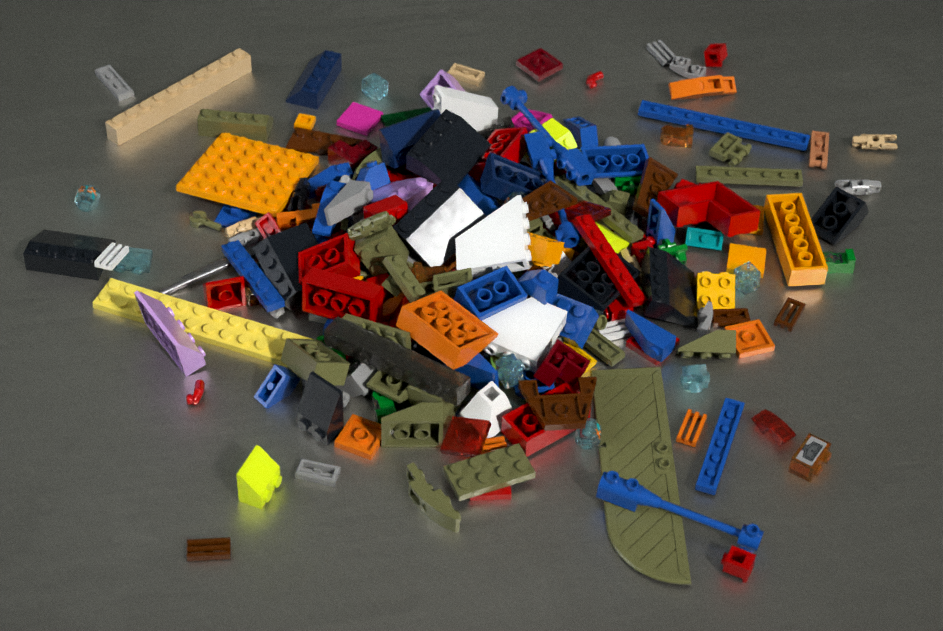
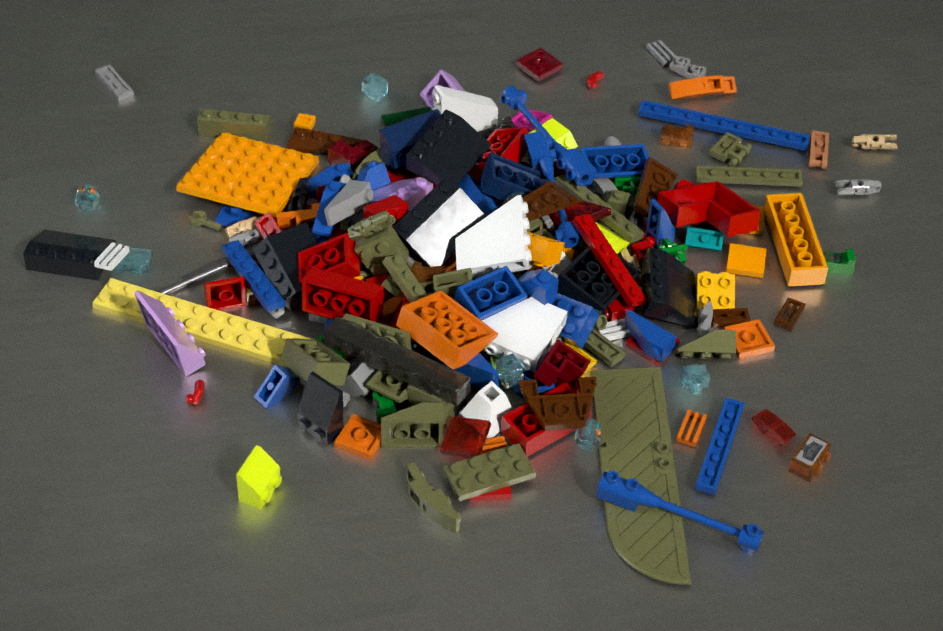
tan brick [105,48,252,146] -> none
reddish brown tile [187,537,231,562] -> none
dark blue slope [286,50,342,110] -> none
light grey tile [295,458,341,487] -> none
dark pink tile [336,102,383,136] -> none
tan tile [447,63,485,86] -> none
blue slope [563,116,598,148] -> none
red brick [704,43,728,67] -> none
red brick [721,545,756,583] -> none
clear light blue brick [734,261,761,295] -> none
black slope [811,186,869,246] -> none

